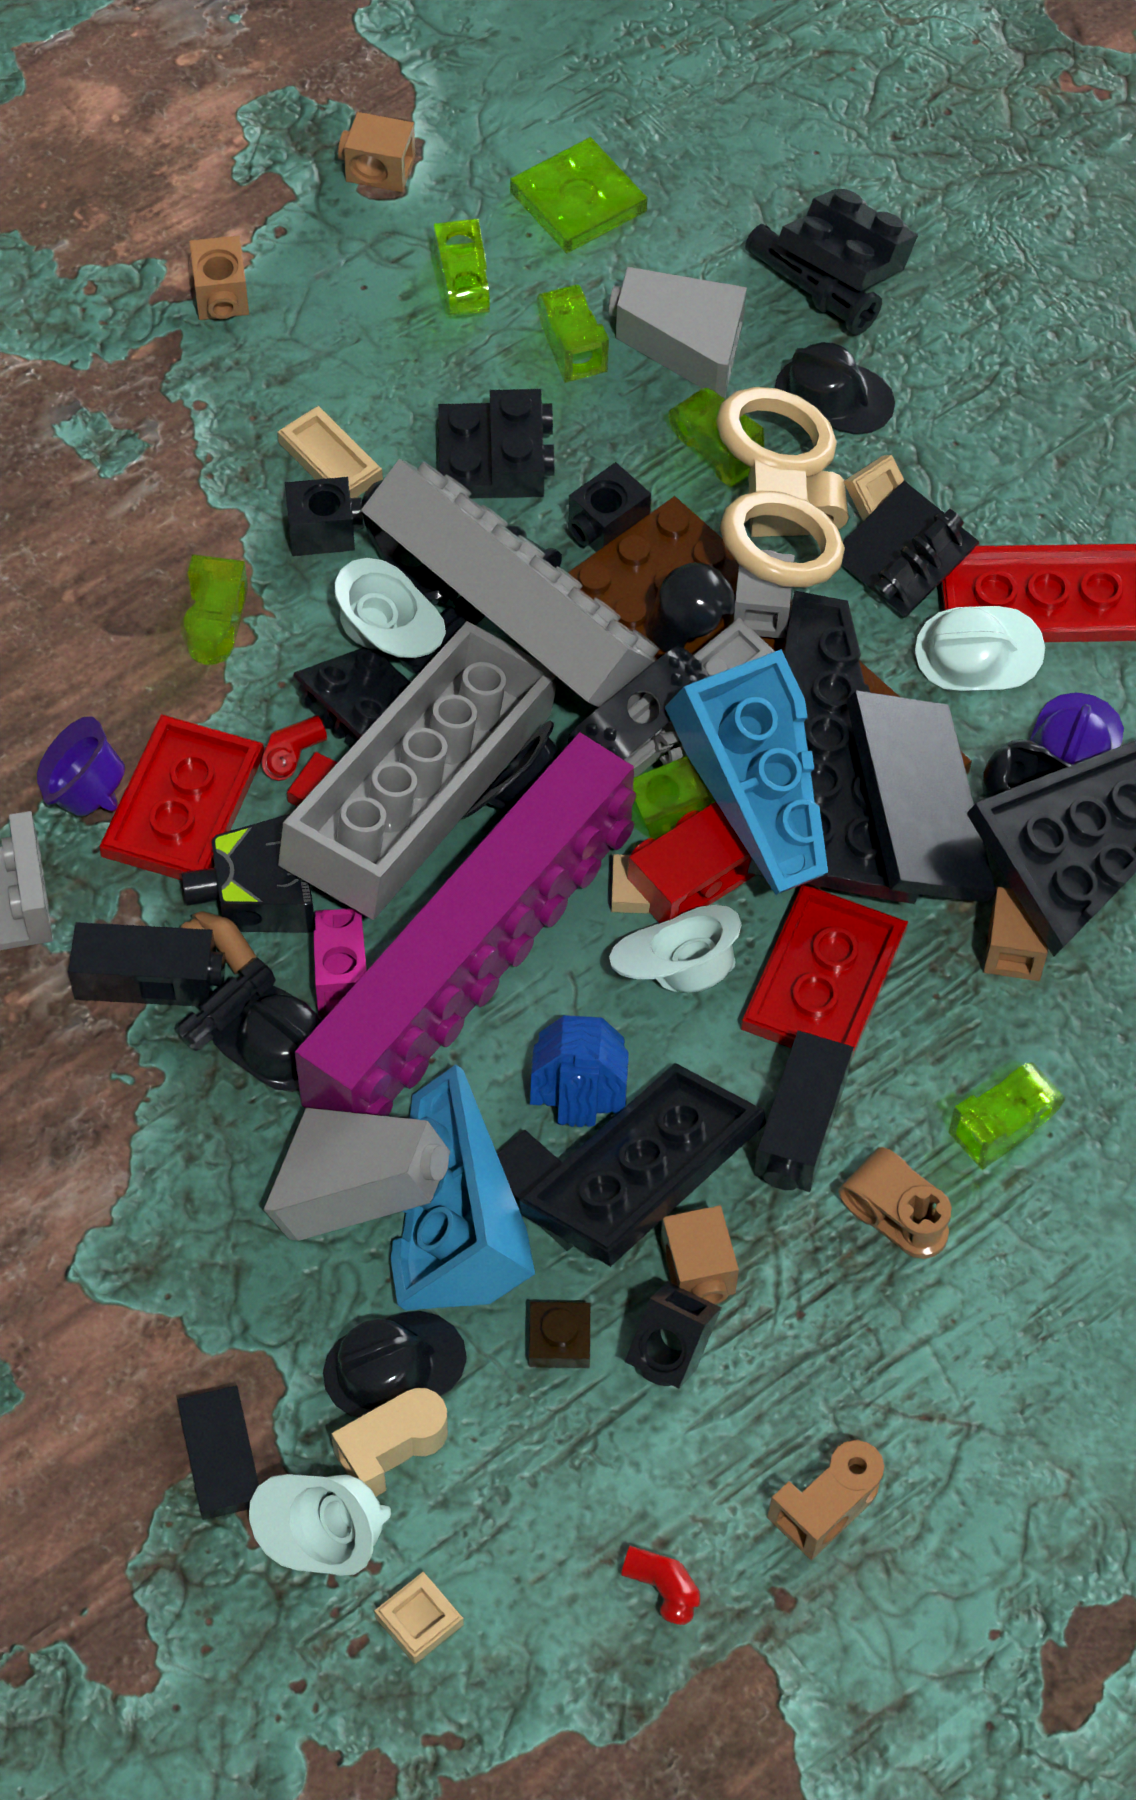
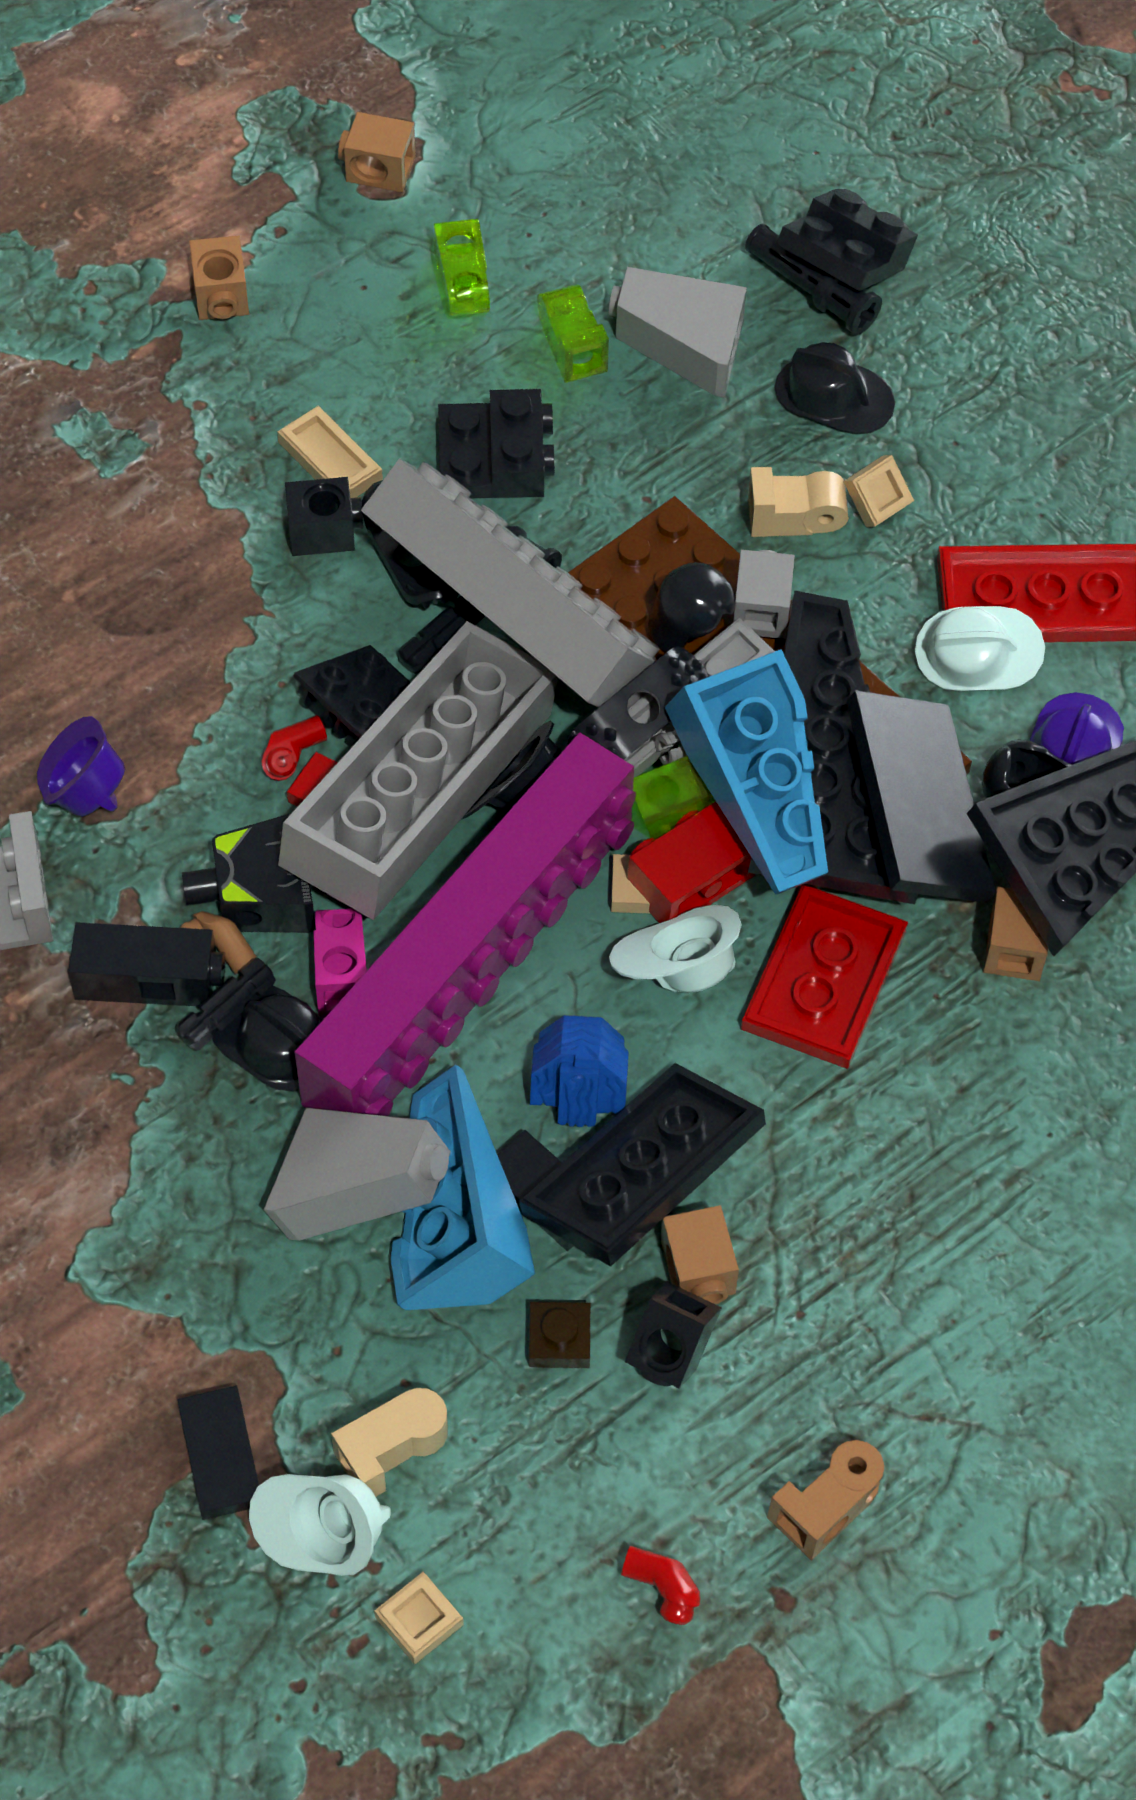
red tile [99,714,264,881] -> none
clear neon green leg [184,554,248,665] -> none
black piece [323,1311,467,1418] -> none
light aqua piece [334,558,446,658] -> none
clear neon green plate [510,137,648,254] -> none
black brick [568,462,651,552] -> none
clear neon green leg [668,387,764,487] -> none
tan bar [716,387,845,588] -> none
black brick [754,1030,854,1192] -> none
medium nougat piece [838,1147,952,1259] -> none
black hinge [841,480,979,618] -> none
clear neon green leg [948,1062,1065,1170] -> none

